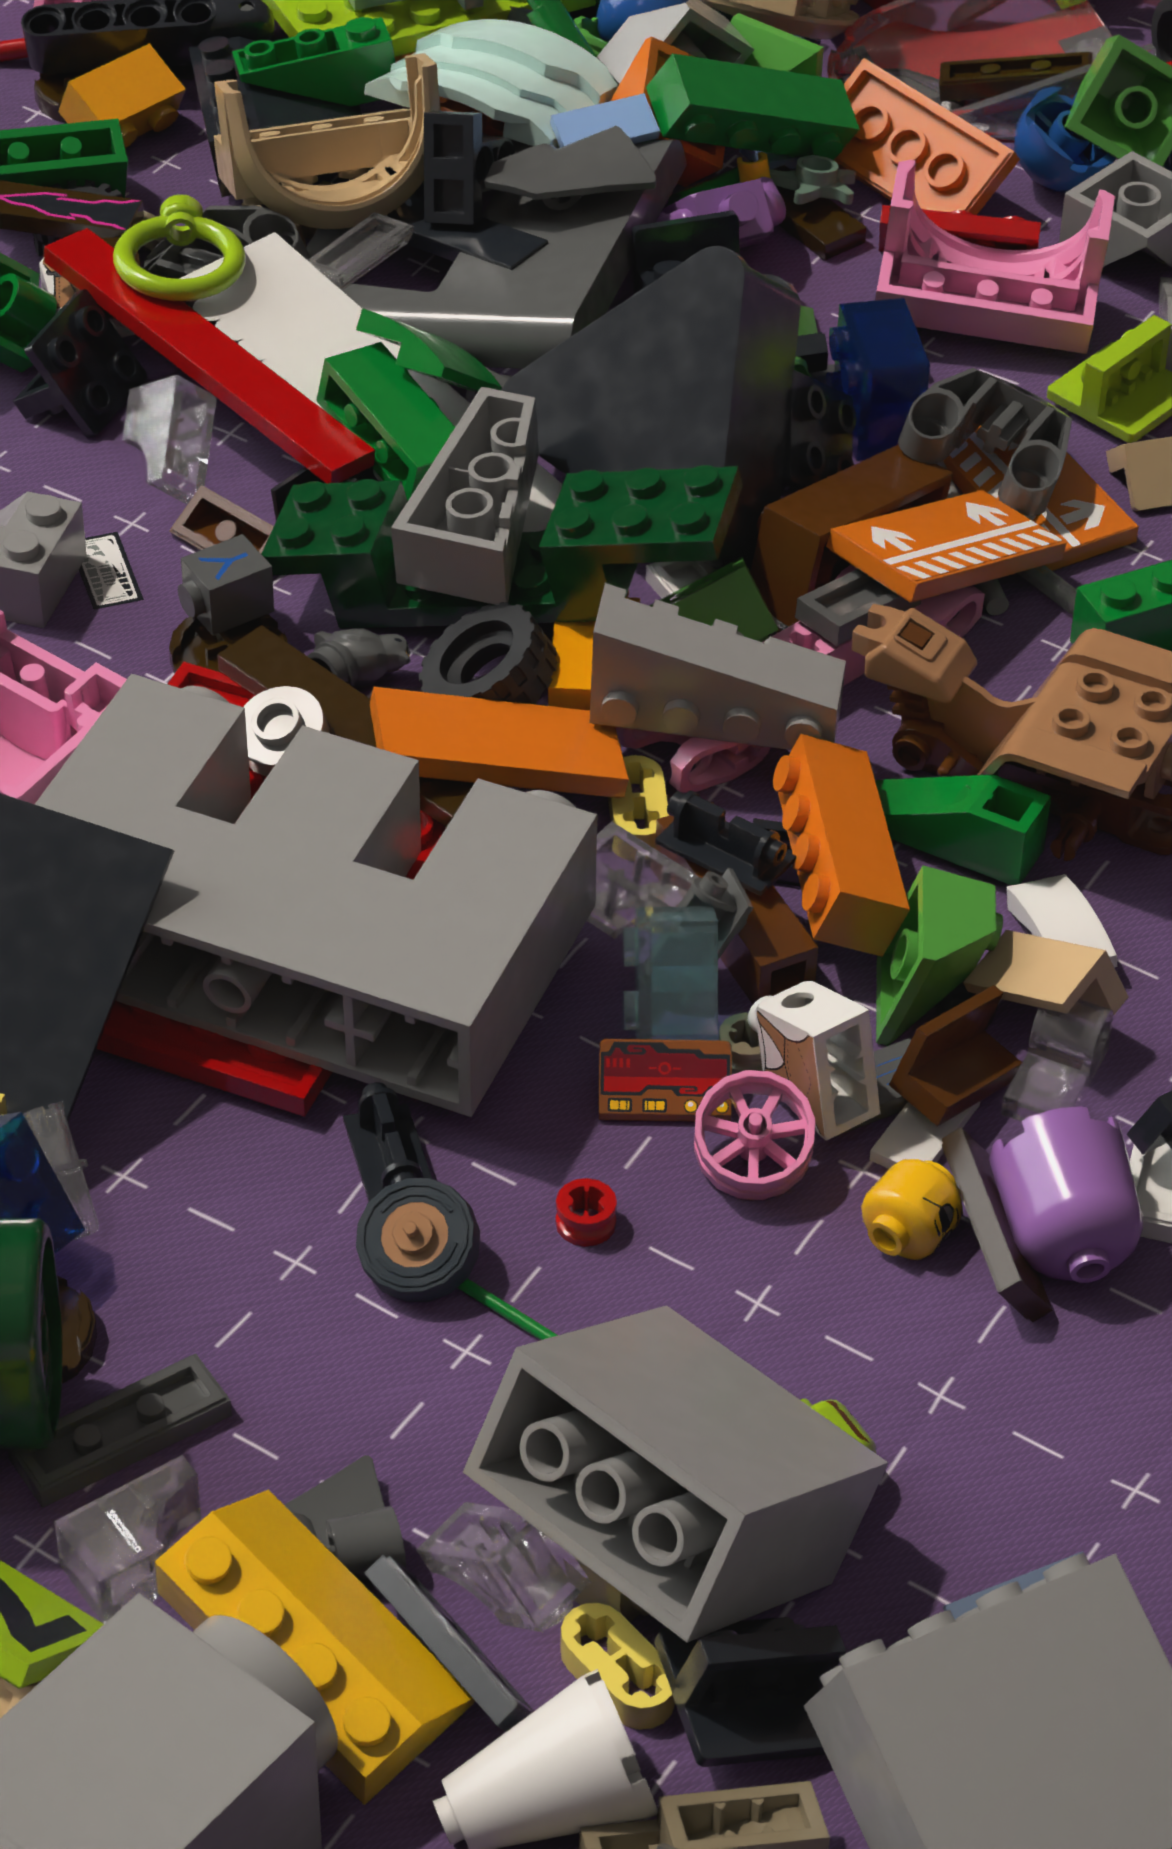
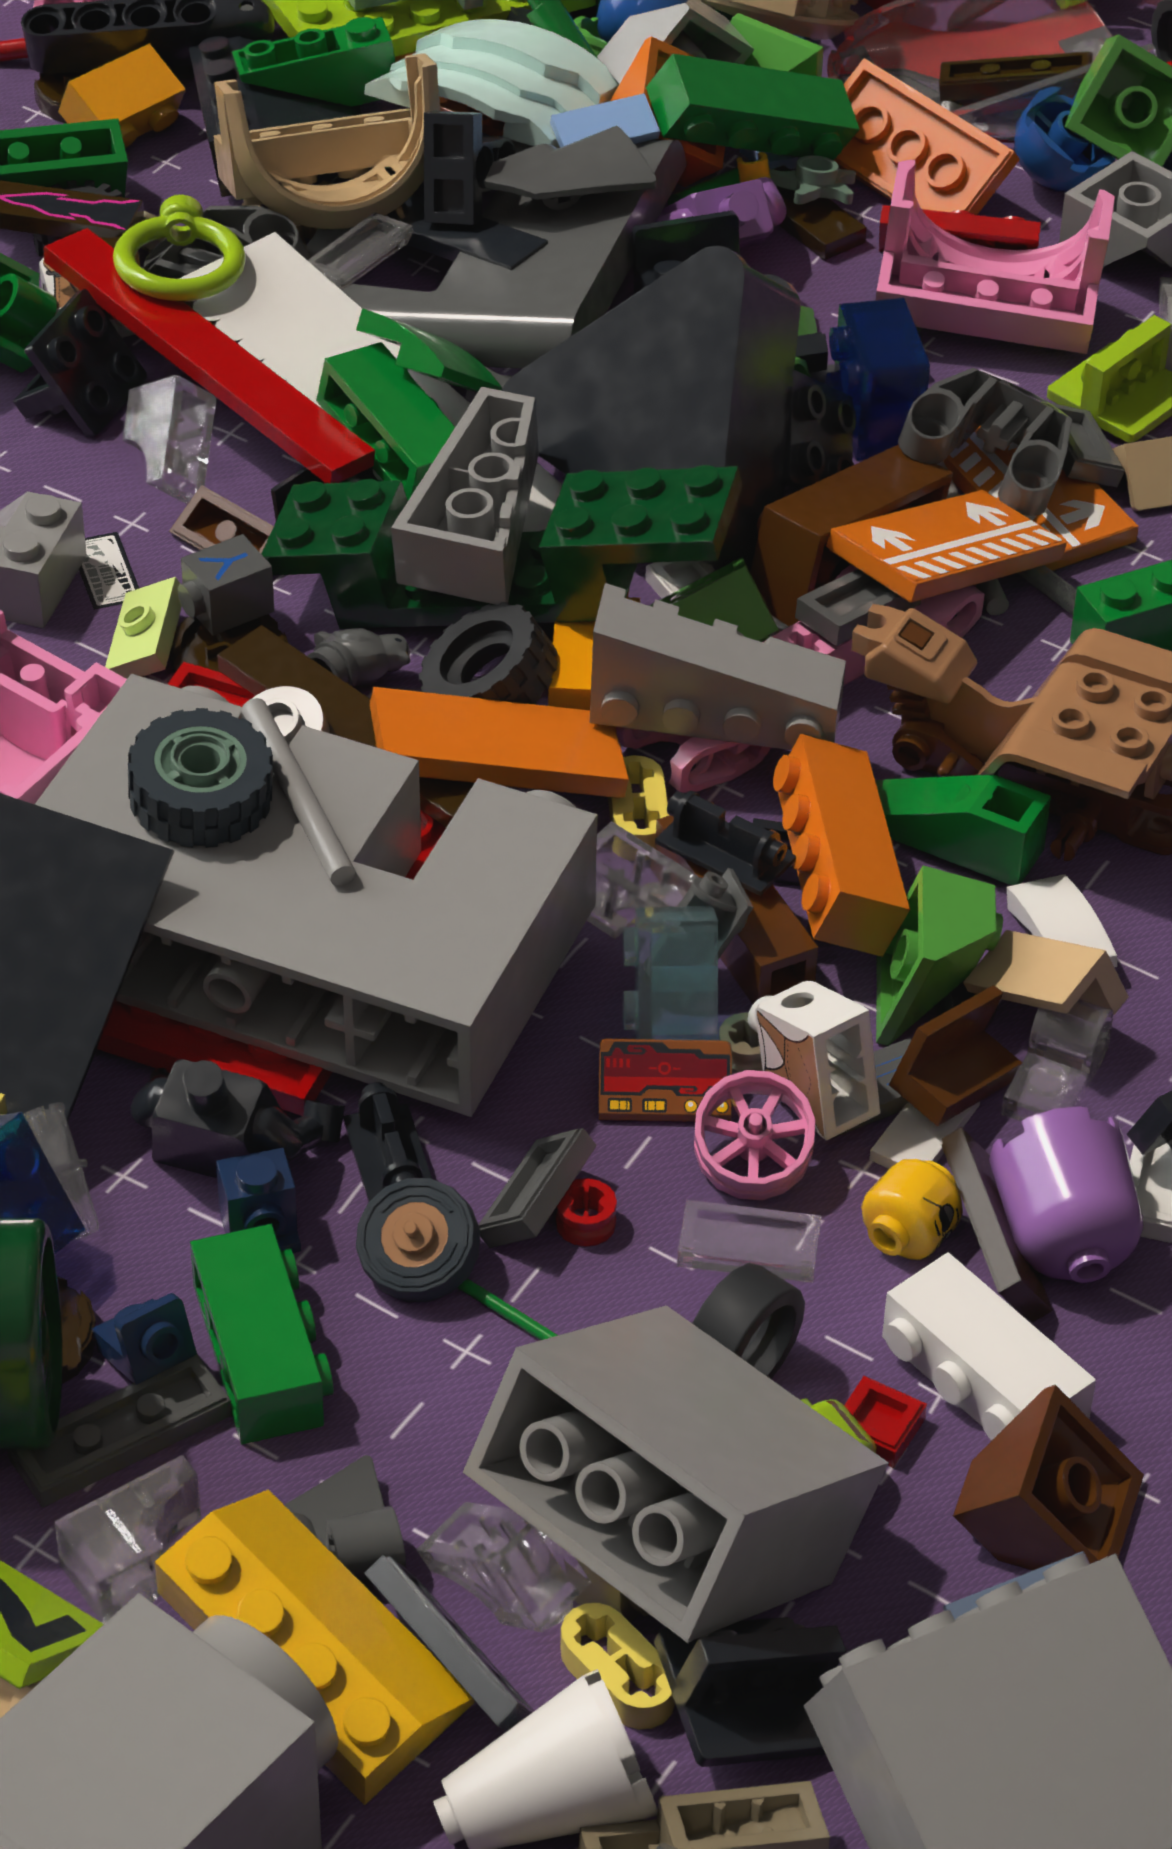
none -> dark blue bracket [92,1293,197,1385]
none -> yellowish green plate [105,577,182,679]
none -> black wheel [128,708,273,848]
none -> black torso [131,1059,345,1178]
none -> green brick [190,1224,334,1445]
none -> dark blue brick [216,1148,301,1253]
none -> light grey bar [242,698,356,886]
none -> dark grey tile [478,1128,597,1248]
none -> clear tile [677,1200,821,1283]
none -> black tyre [692,1263,805,1379]
none -> red tile [845,1376,927,1468]
none -> white brick [882,1252,1096,1441]
none -> reddish brown slope [953,1384,1144,1571]
none -> dark grey tile [1051,403,1125,487]

